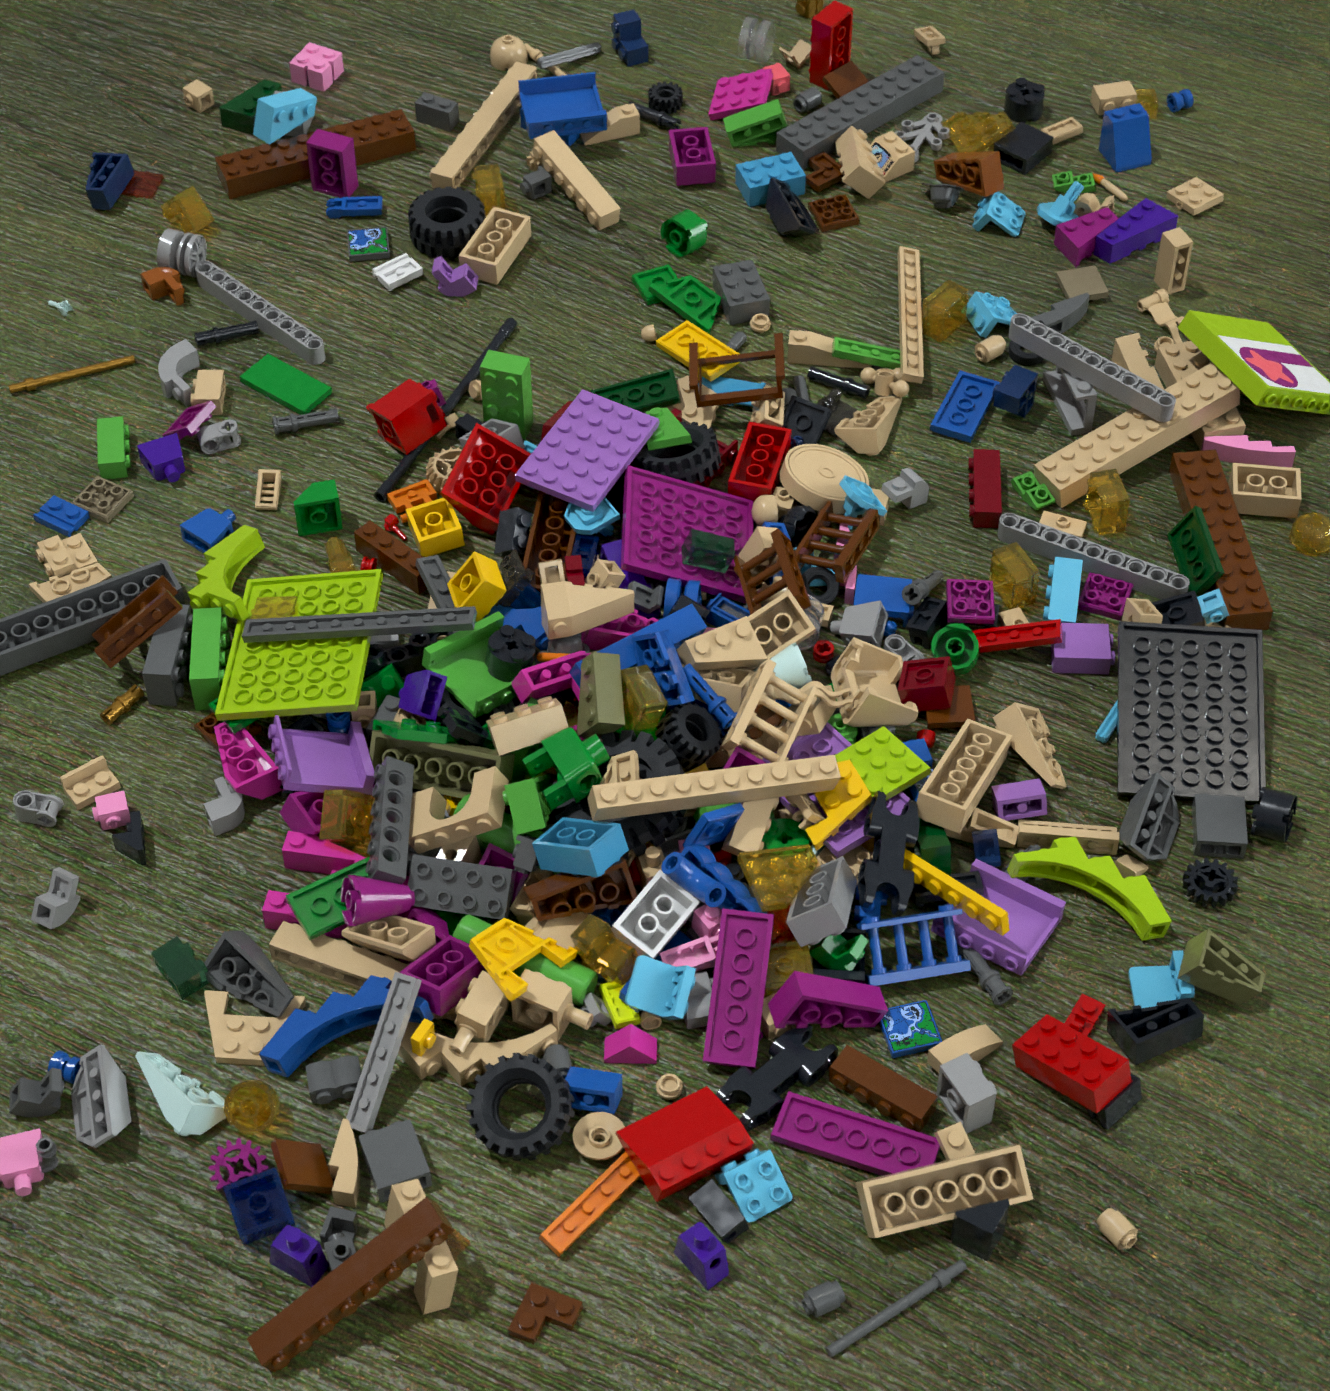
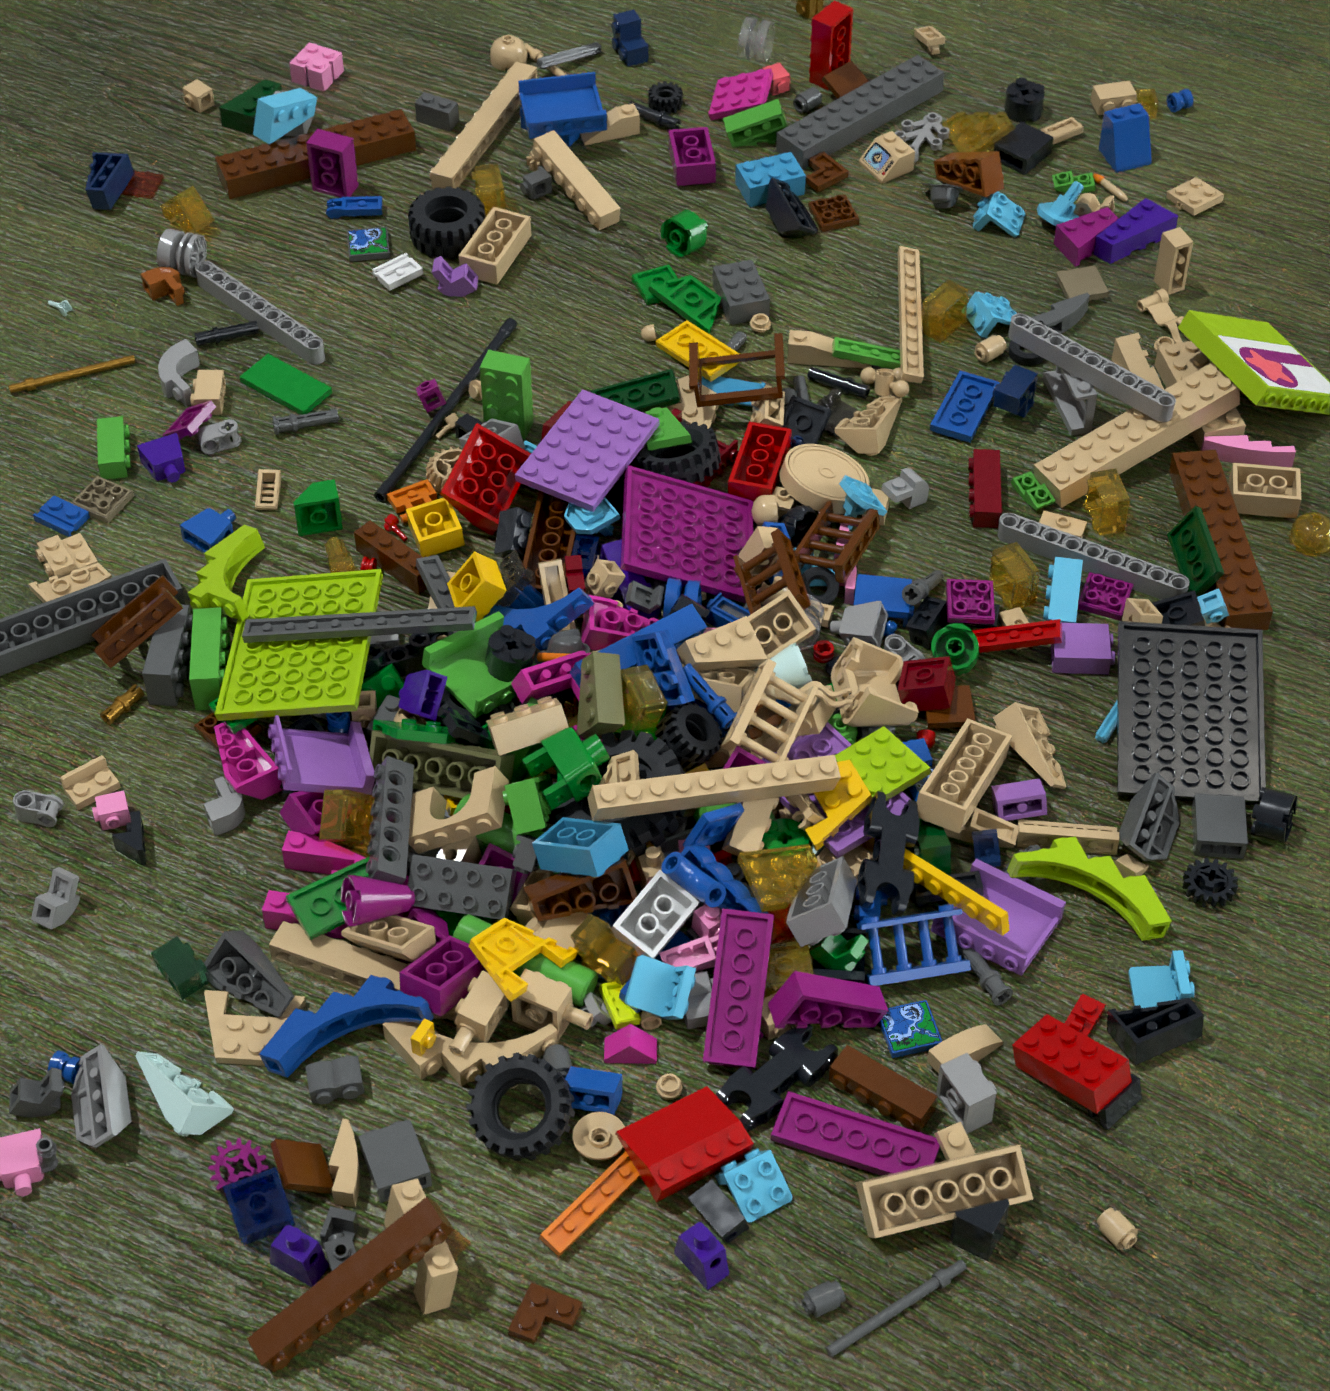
clear yellow cylinder [224,1079,280,1135] -> none
clear yellow piece [251,596,298,619] -> none
light grey plate [346,972,422,1133] -> none
red container [366,379,447,455] -> none
tan wedge [541,581,634,640] -> none
clear green brick [682,529,735,573] -> none
tan bracket [779,39,811,69] -> none
tan wedge [835,126,885,199] -> none
olive wedge [1178,928,1266,1005] -> none

